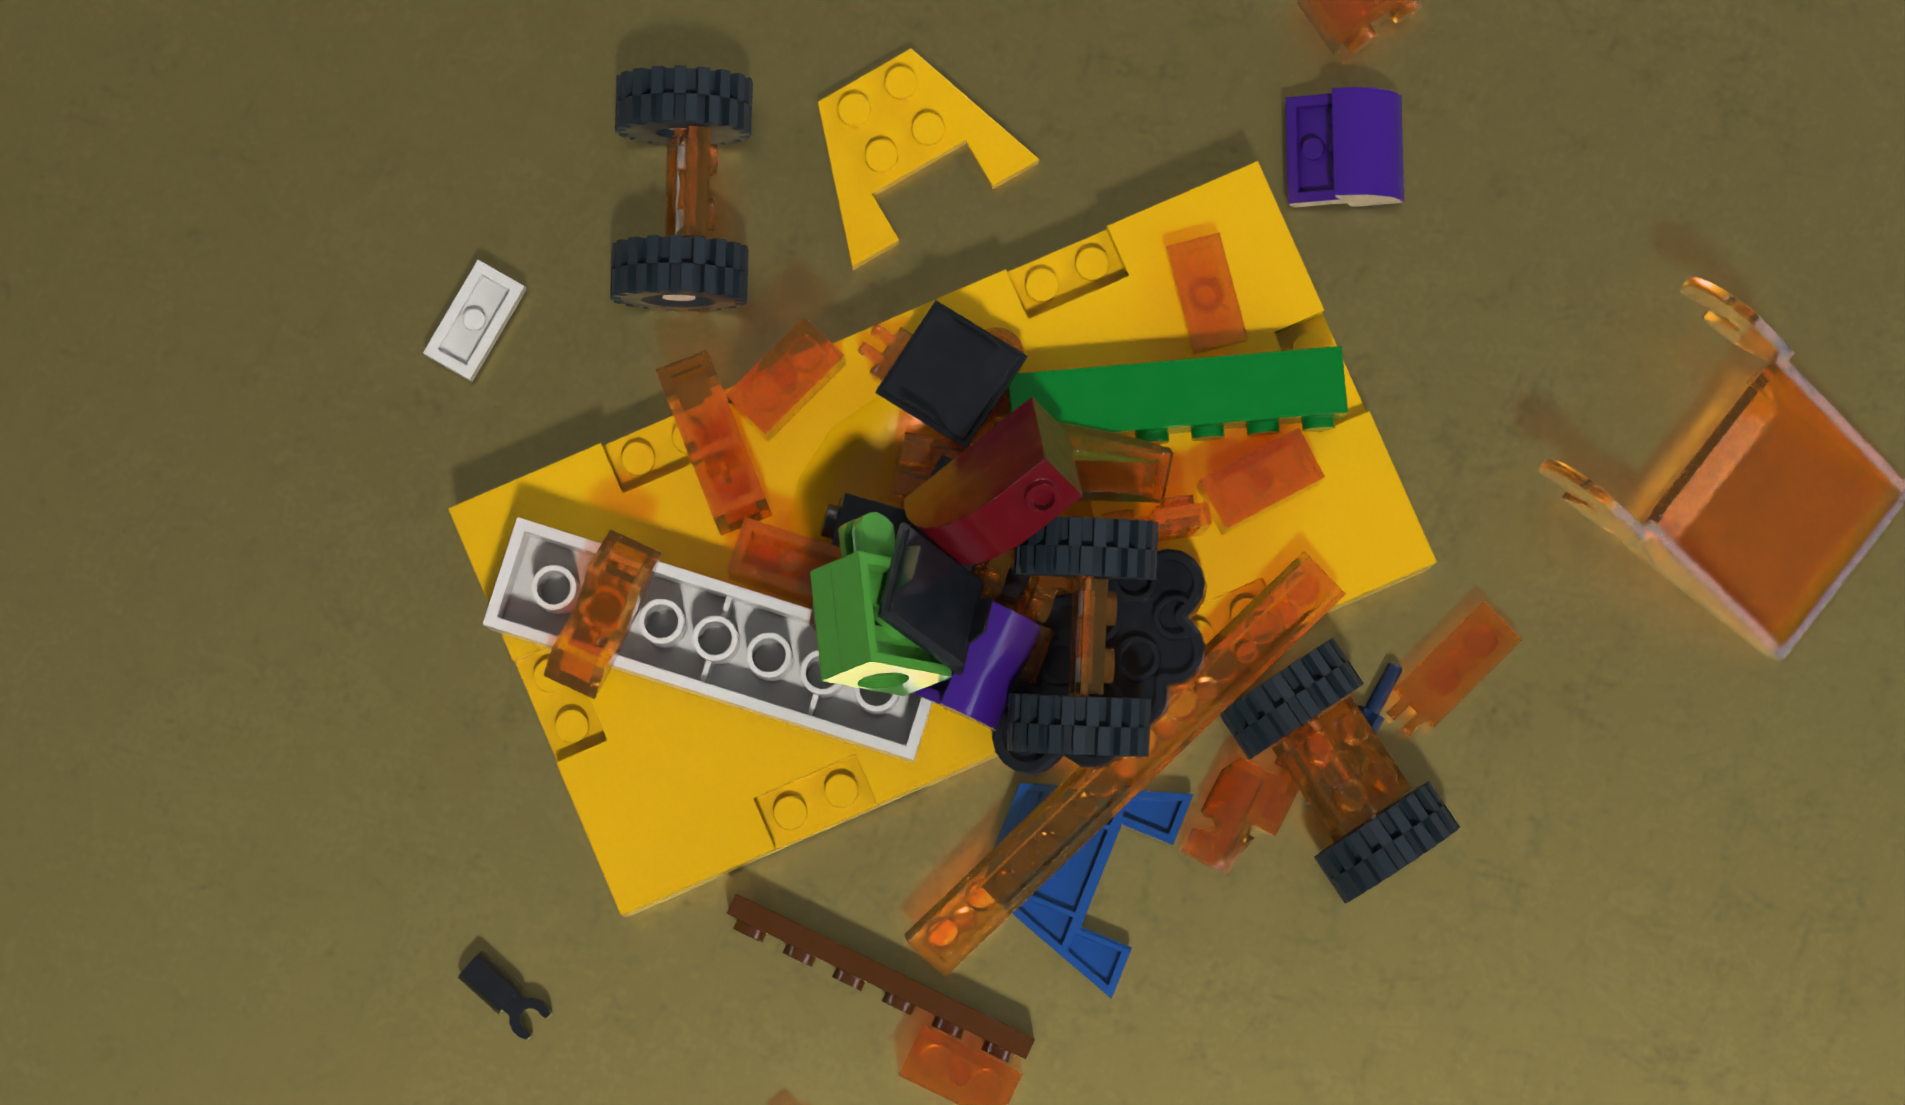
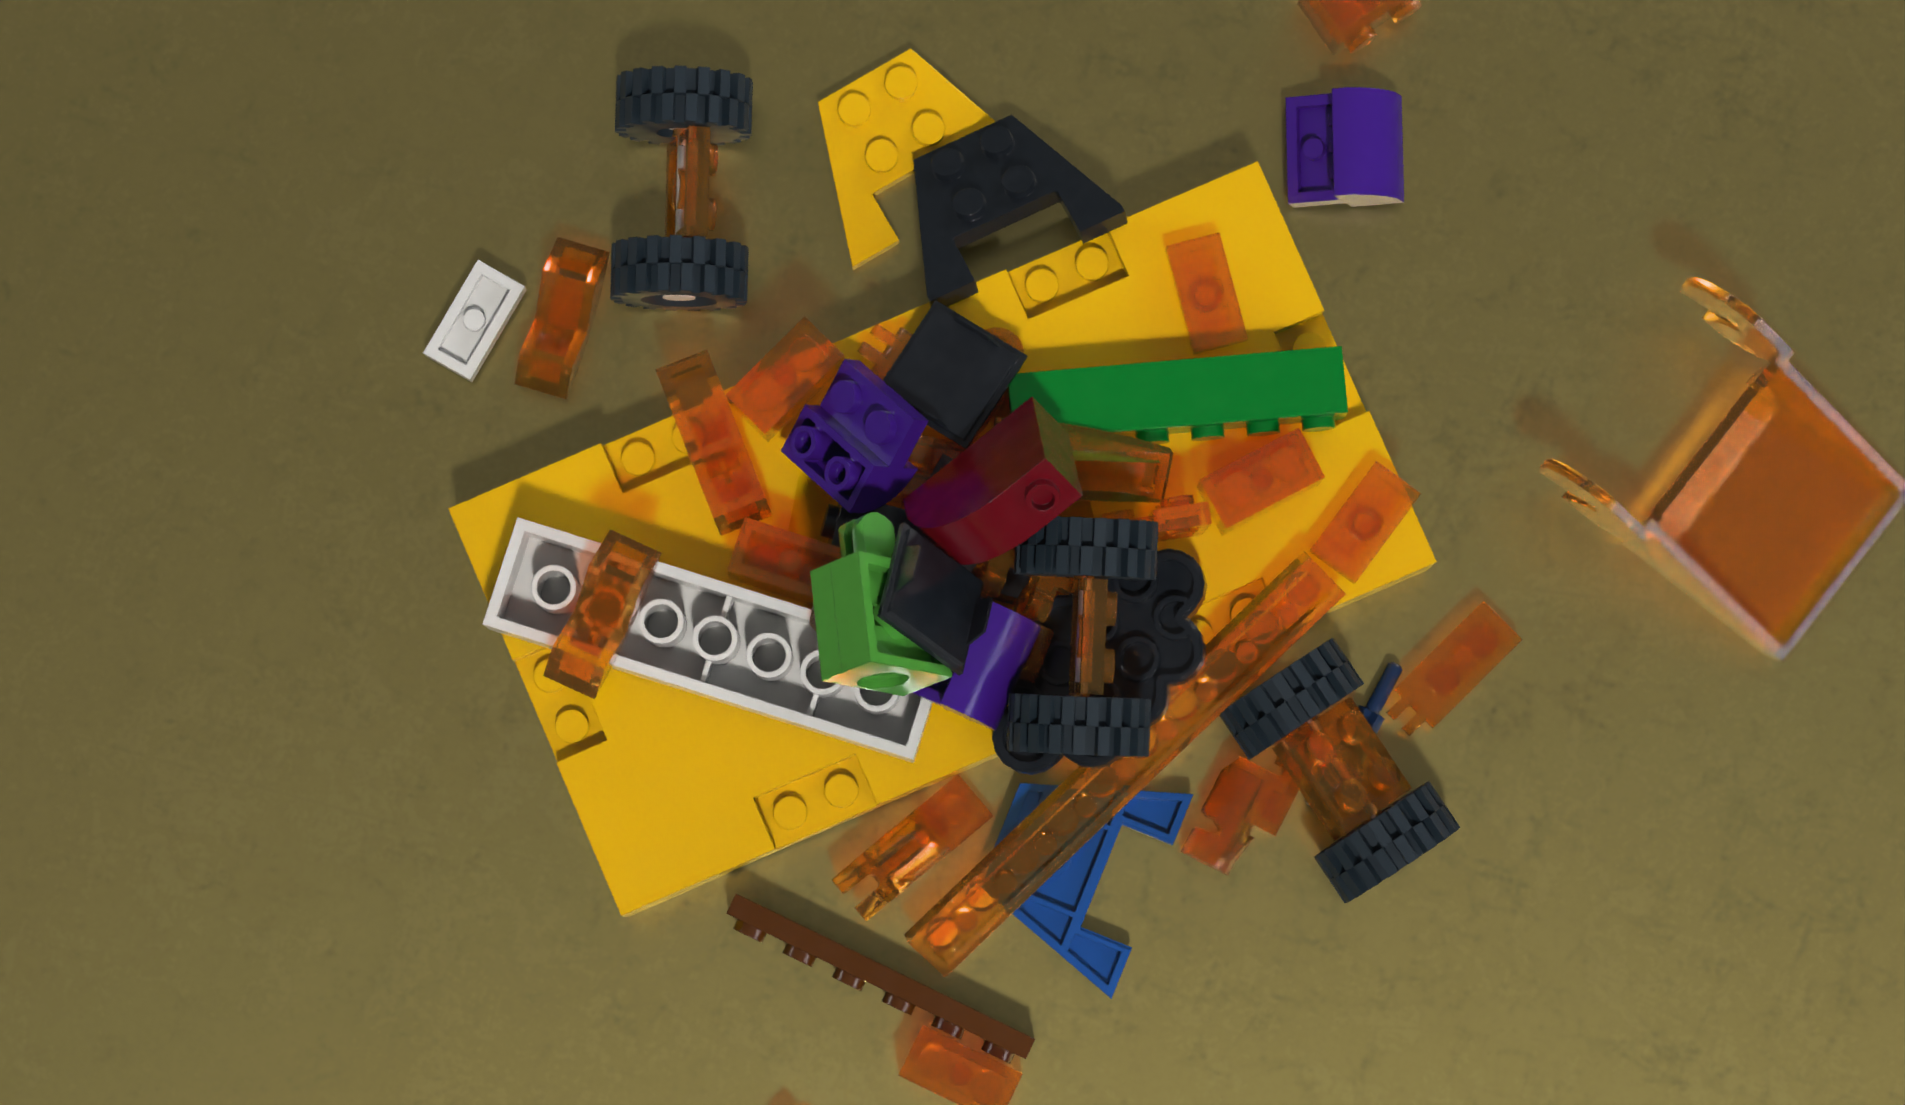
black bar [458,950,552,1040] -> none
none -> clear orange brick [515,237,610,399]
none -> dark purple brick [781,359,929,513]
none -> clear orange plate [831,774,993,922]
none -> black wing [913,114,1128,307]
none -> clear orange plate [1309,461,1421,584]

